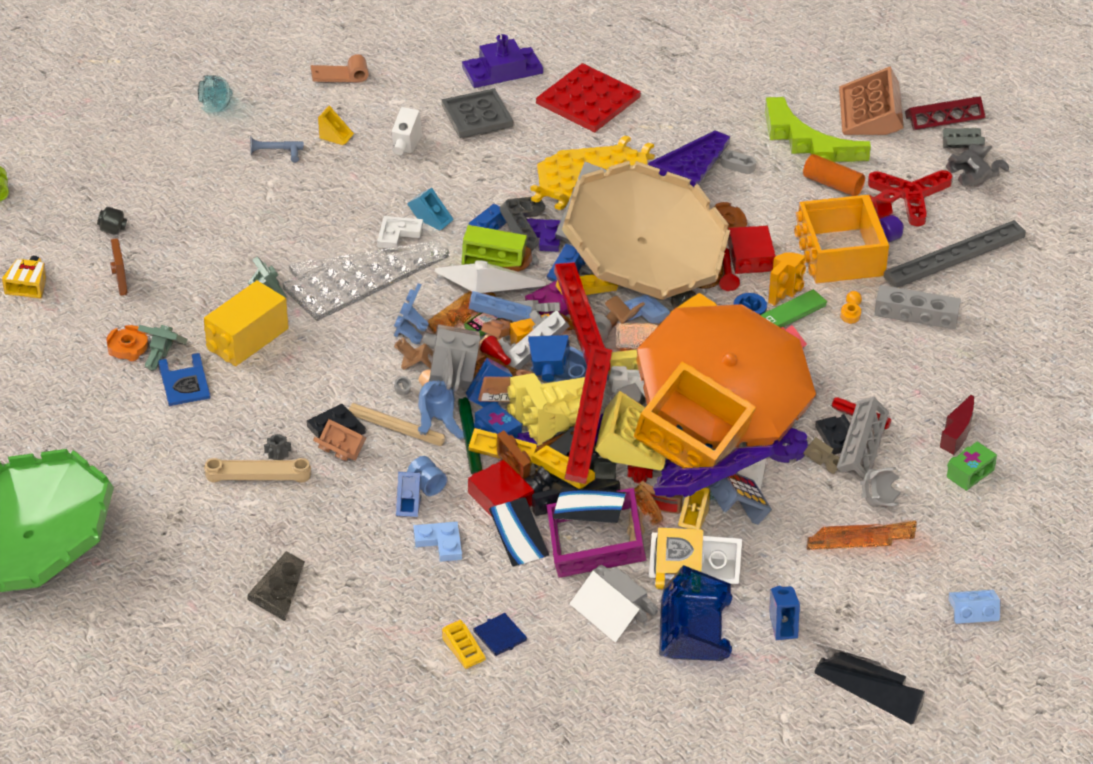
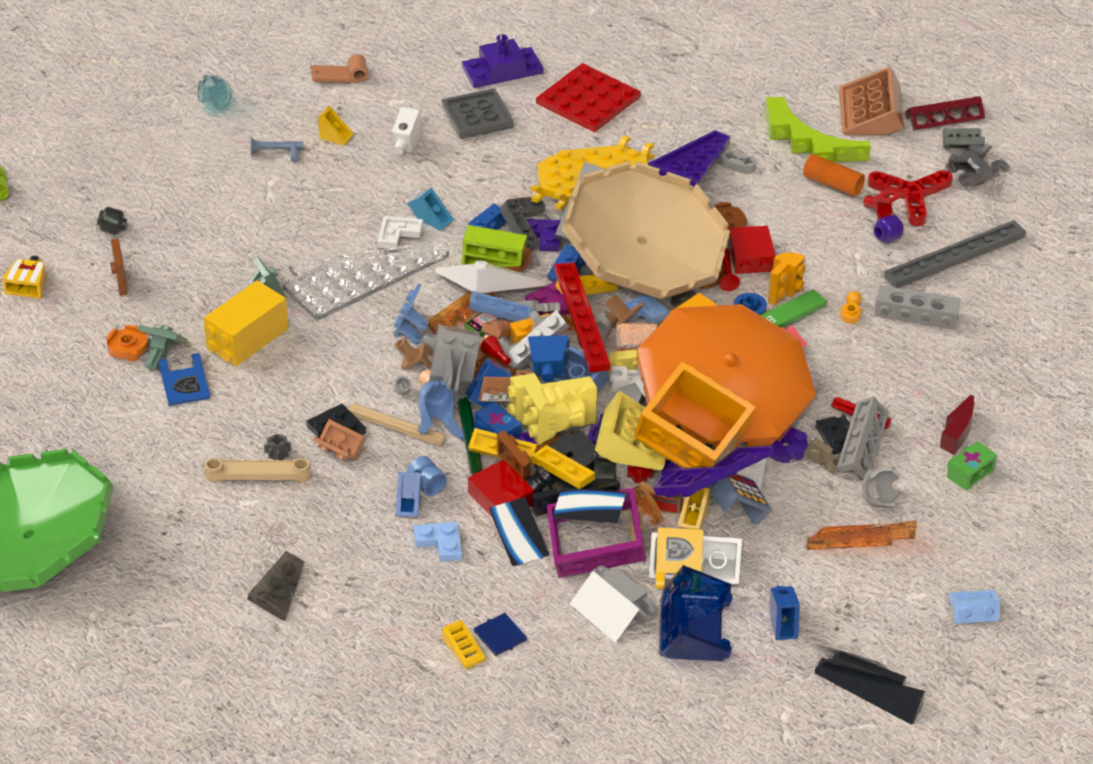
red plate [564,345,612,484] -> none
light orange window [794,195,889,284] -> none

